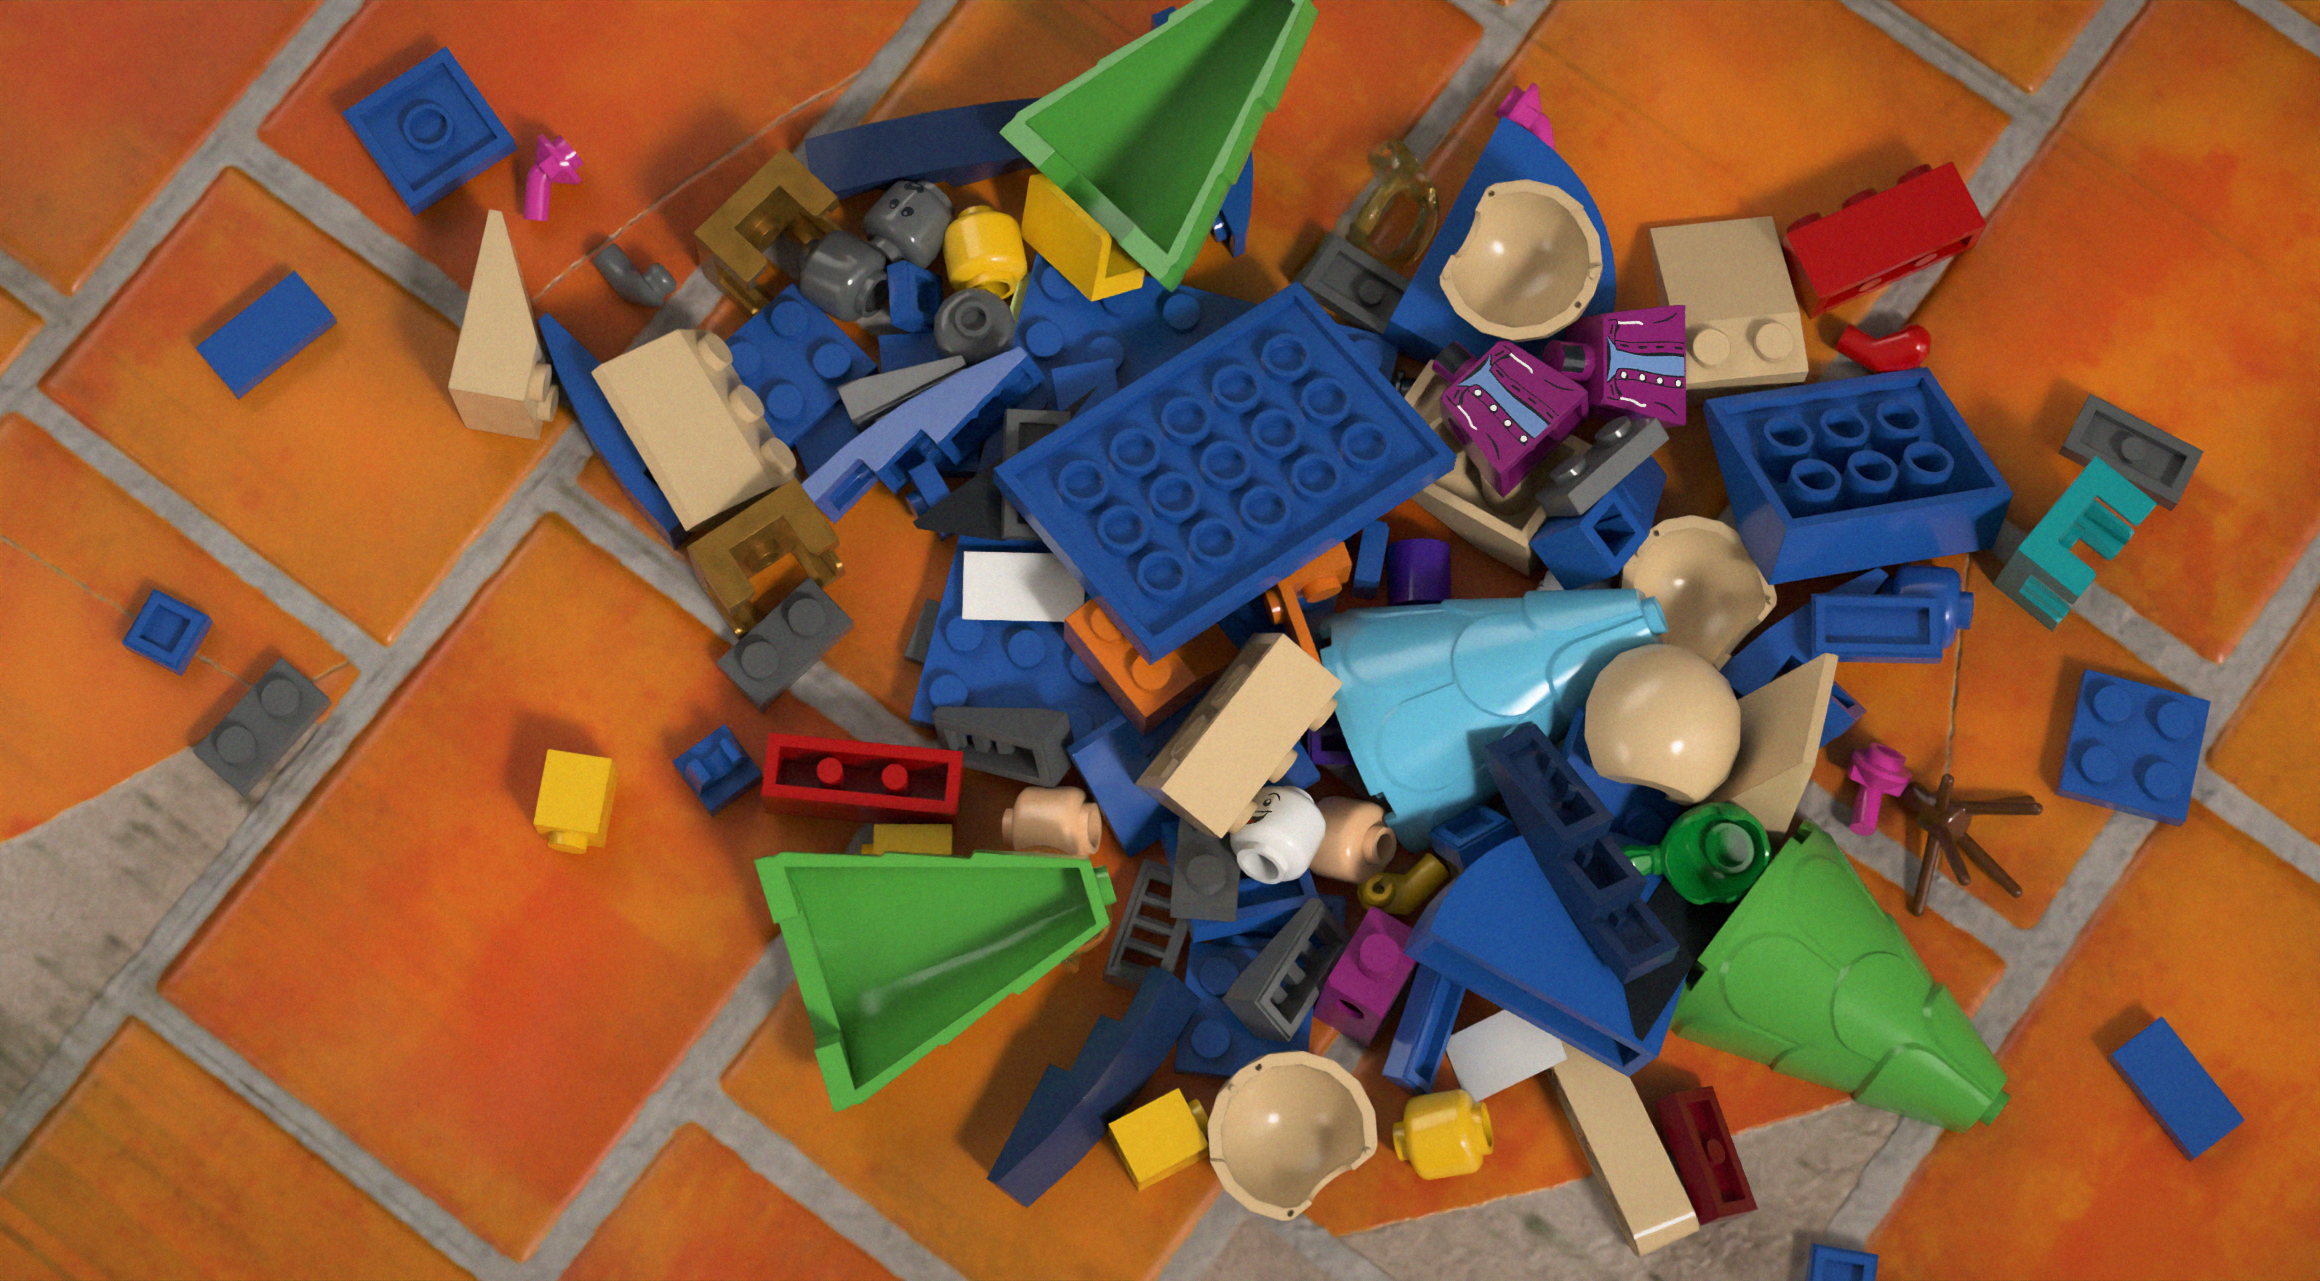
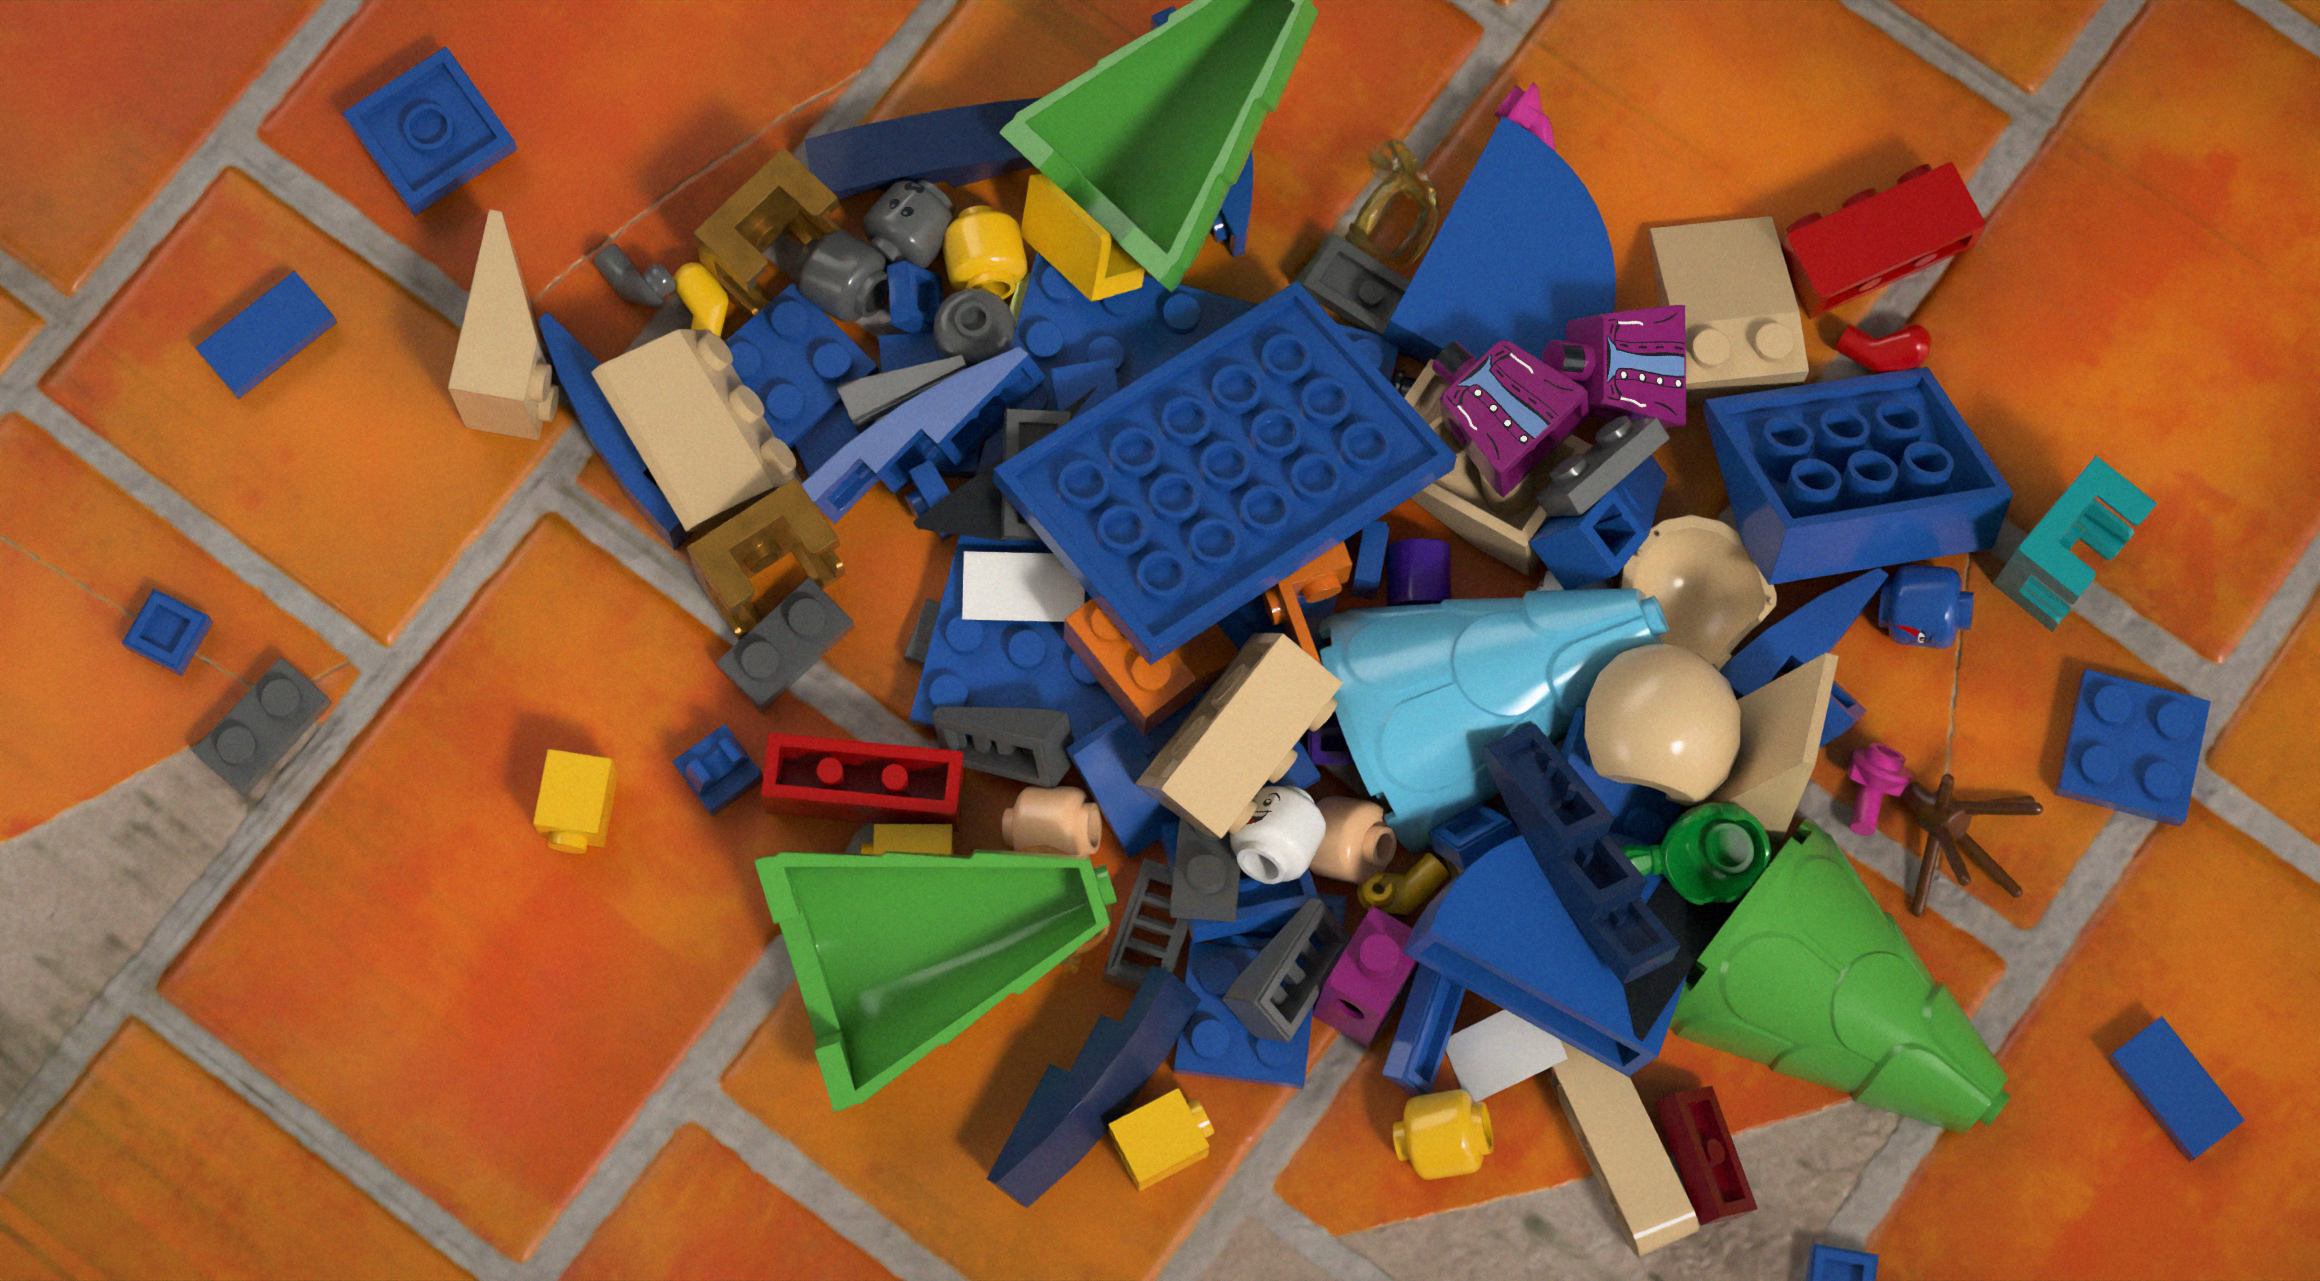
dark pink plate [523,133,584,221] -> none
tan cylinder [1207,1050,1378,1221] -> none
tan cylinder [1439,179,1603,342] -> none
blue tile [1810,593,1943,664] -> none
dark grey plate [2058,394,2204,511] -> none
none -> yellow arm [674,262,728,337]

